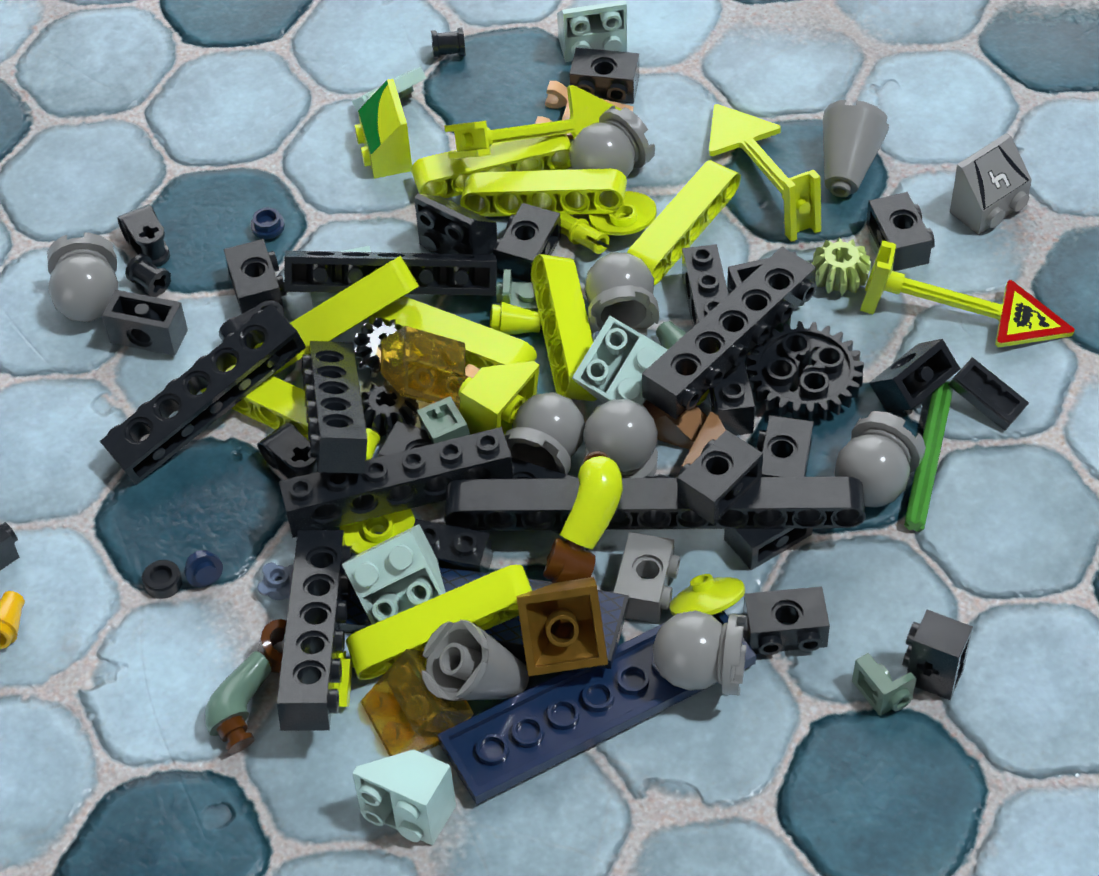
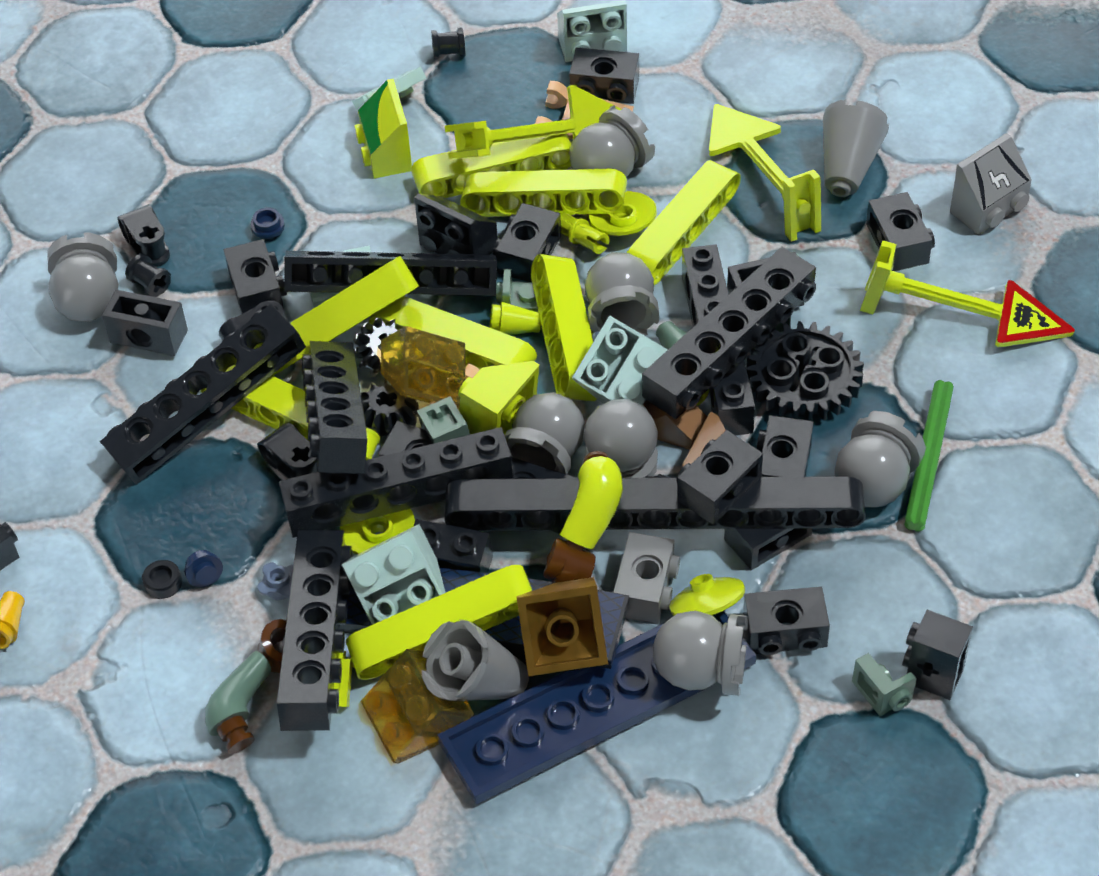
light aqua slope [352,749,456,846] -> none
yellowish green gear [811,237,871,296] -> none
black brick [869,339,961,413] -> none
black plate [948,357,1029,431] -> none

